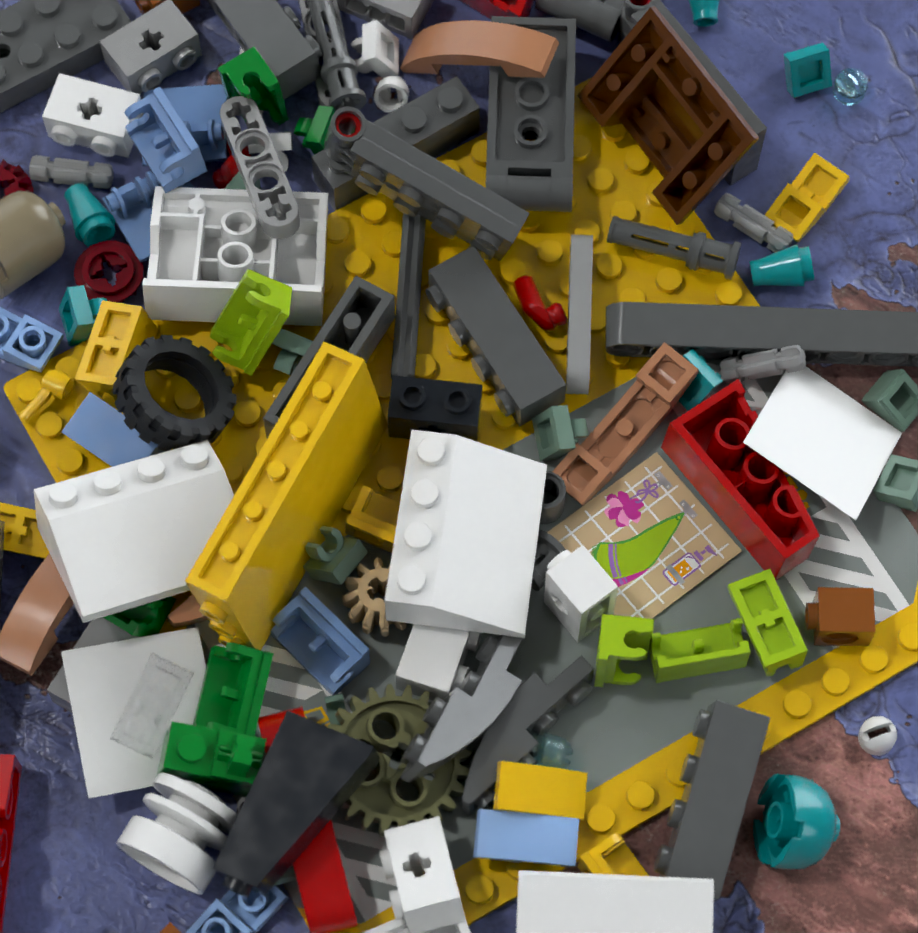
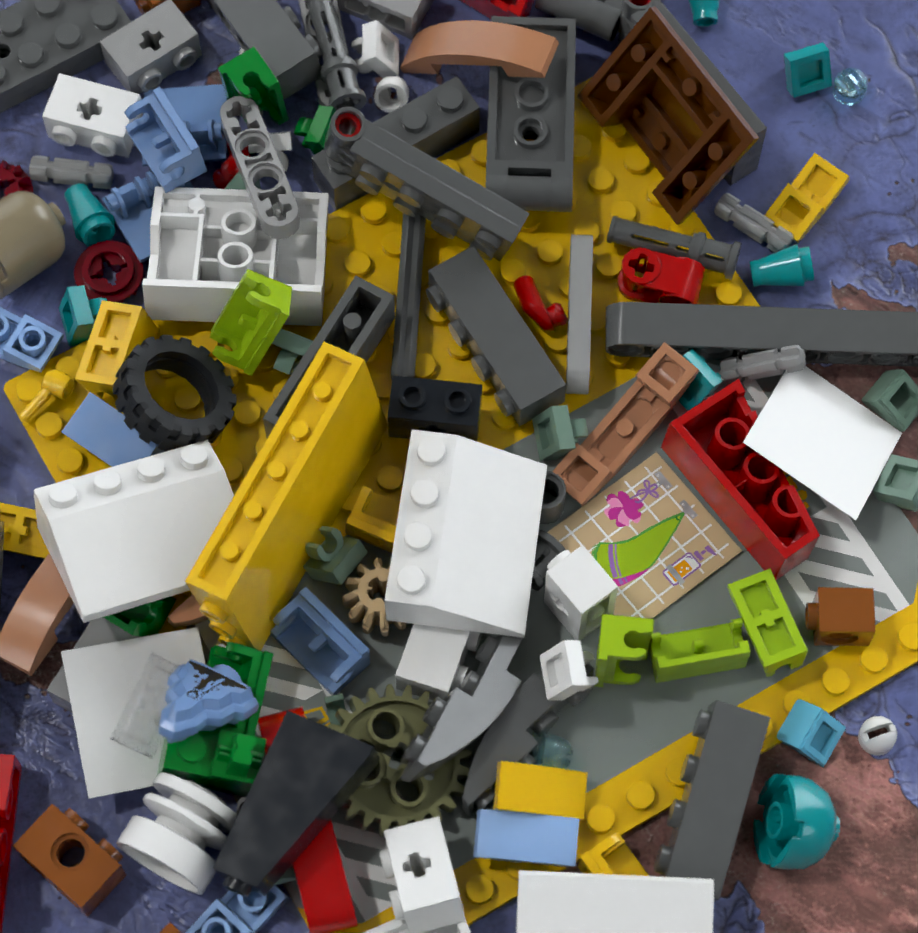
none -> dark orange brick [12,803,126,918]
none -> medium blue rock [158,659,259,744]
none -> white tile [540,640,598,701]
none -> red piece [617,248,705,304]
none -> medium azure slope [776,699,846,767]

